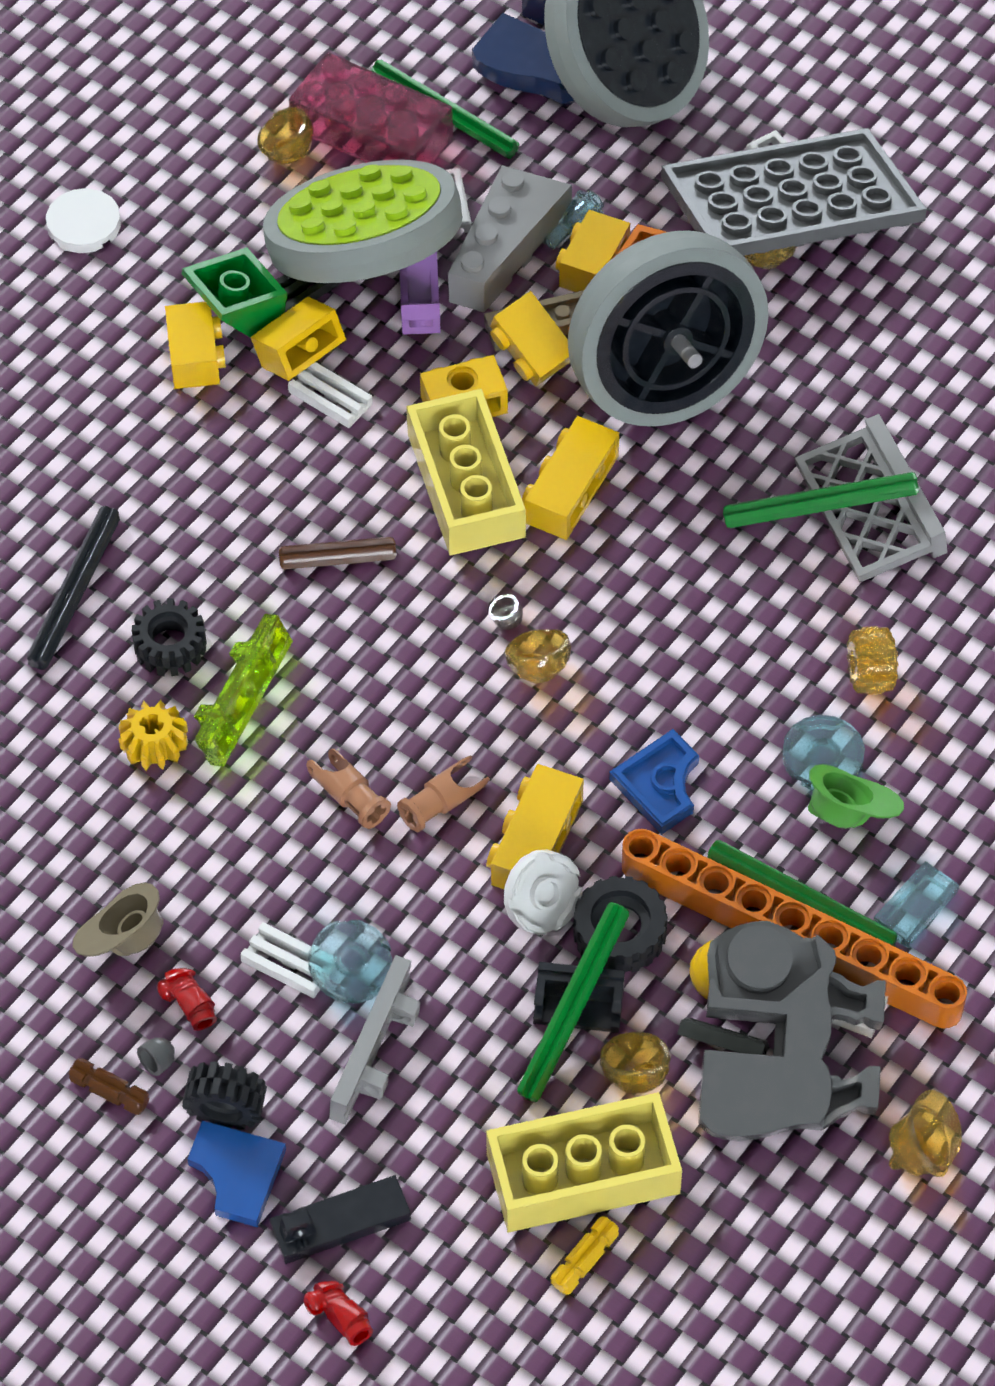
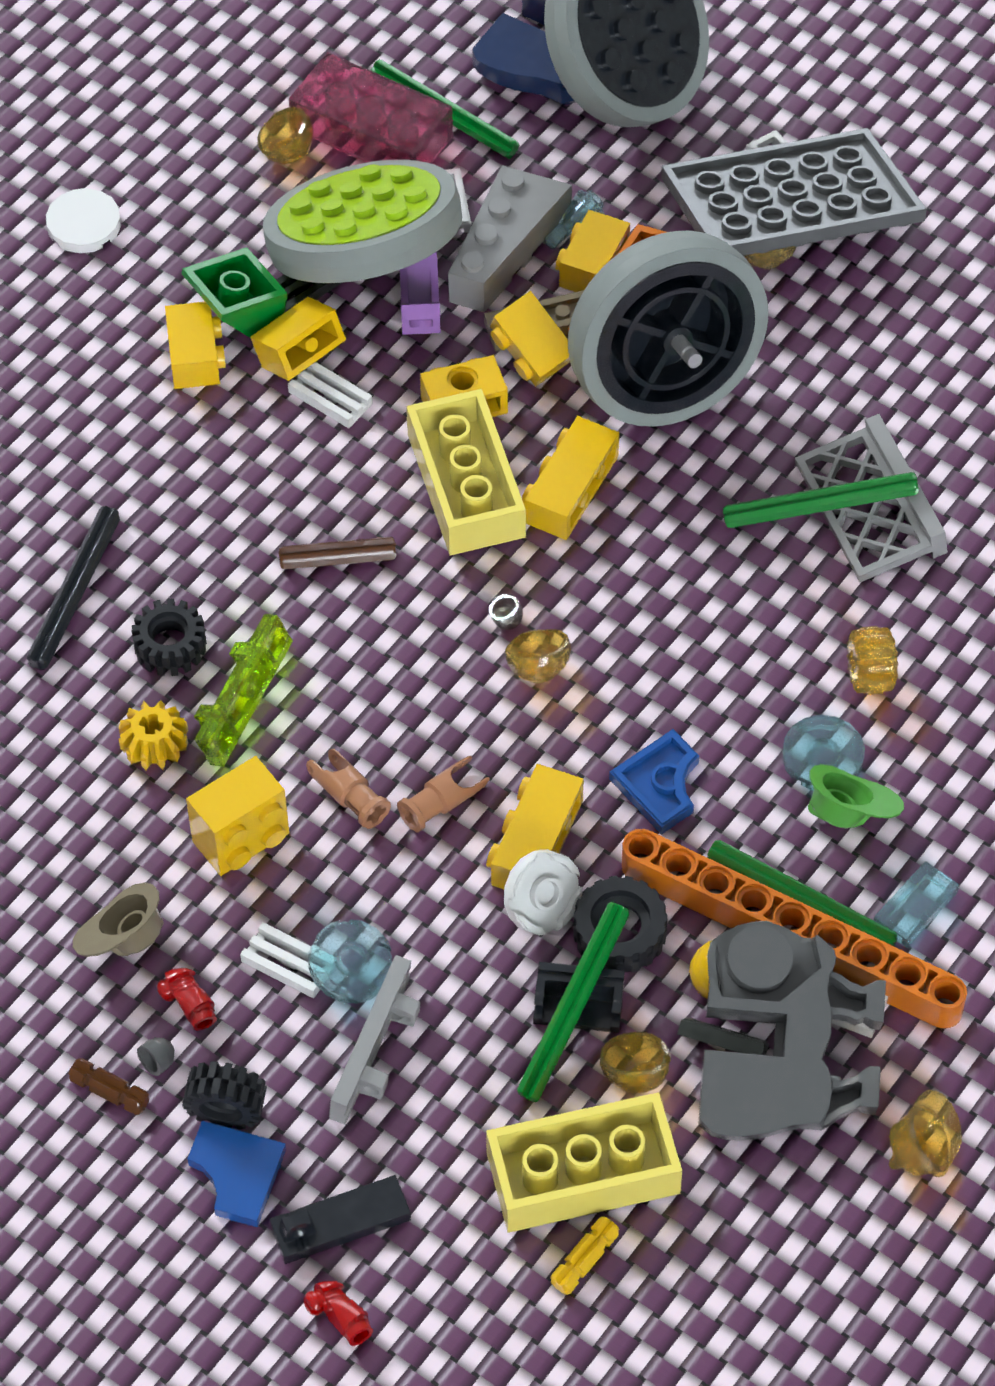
none -> yellow brick [186,756,290,876]

